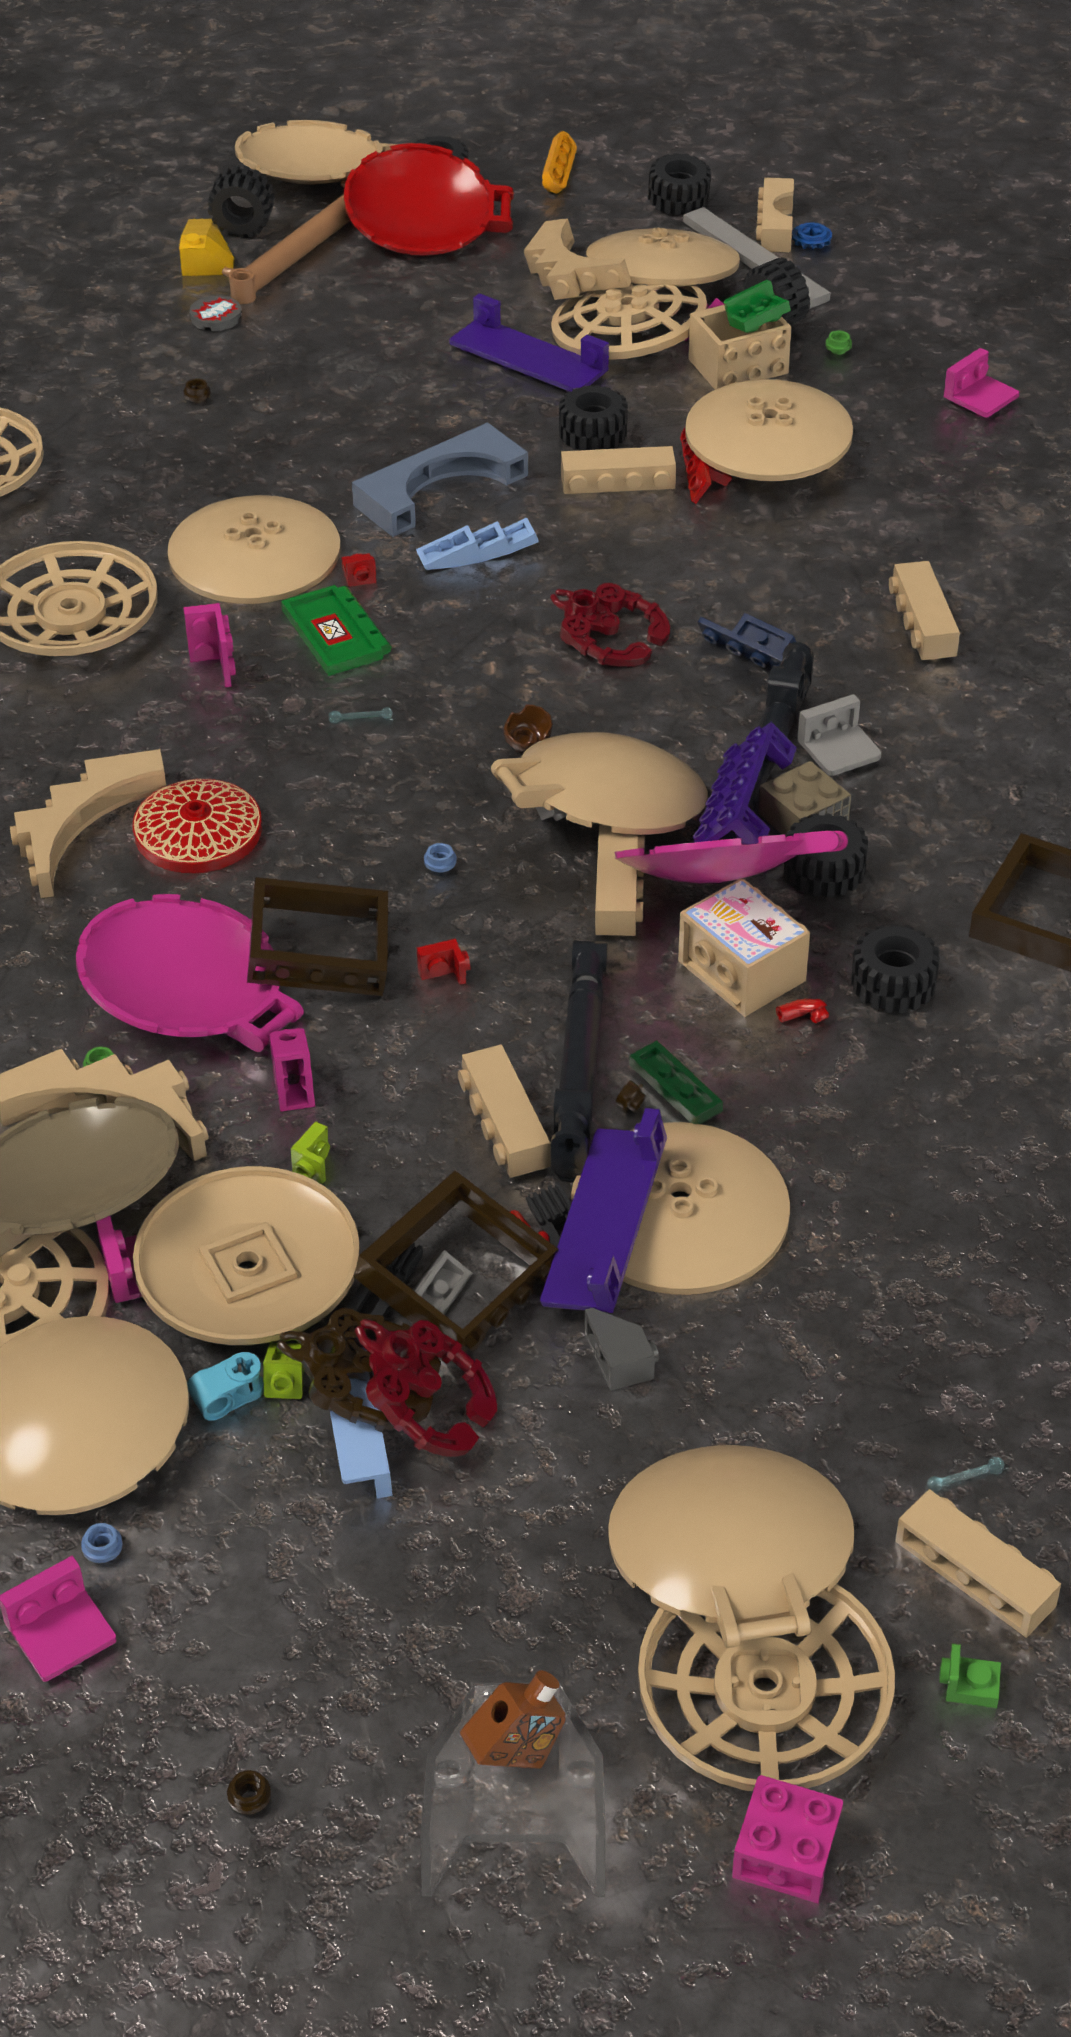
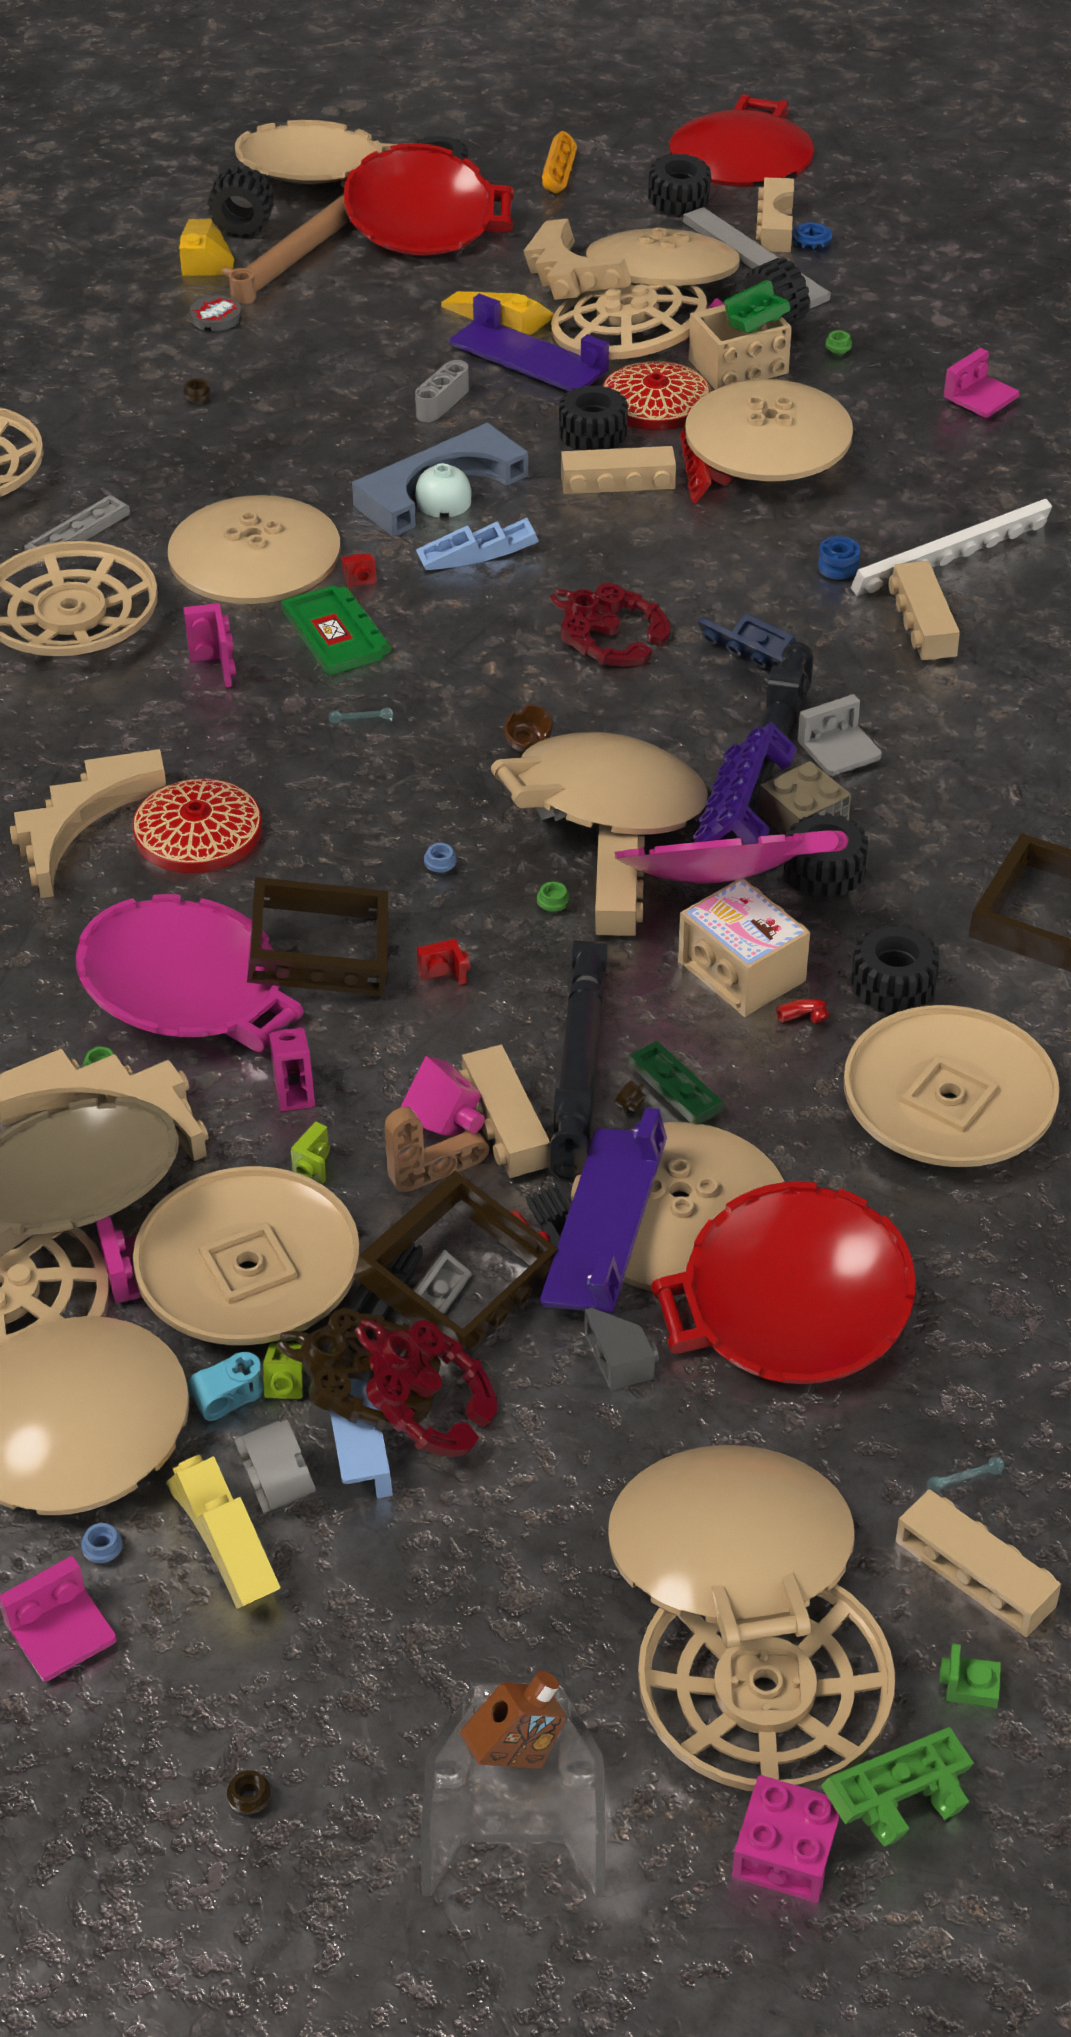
none -> light grey tile [25,495,130,565]
none -> light yellow arch [166,1454,281,1609]
none -> light grey brick [234,1418,316,1514]
none -> medium nougat beam [384,1107,490,1192]
none -> dark pink torso [401,1056,485,1137]
none -> light grey beam [415,360,469,422]
none -> light aqua cylinder [415,463,472,518]
none -> yellow wedge [441,291,554,336]
none -> bright green plate [537,882,570,912]
none -> red dish [602,361,710,430]
none -> red dish [651,1181,915,1384]
none -> red dish [670,94,814,187]
none -> blue wheel [818,536,860,580]
none -> bright green hinge [821,1727,974,1847]
none -> tan dish [844,1005,1059,1167]
none -> white plate [851,499,1052,596]

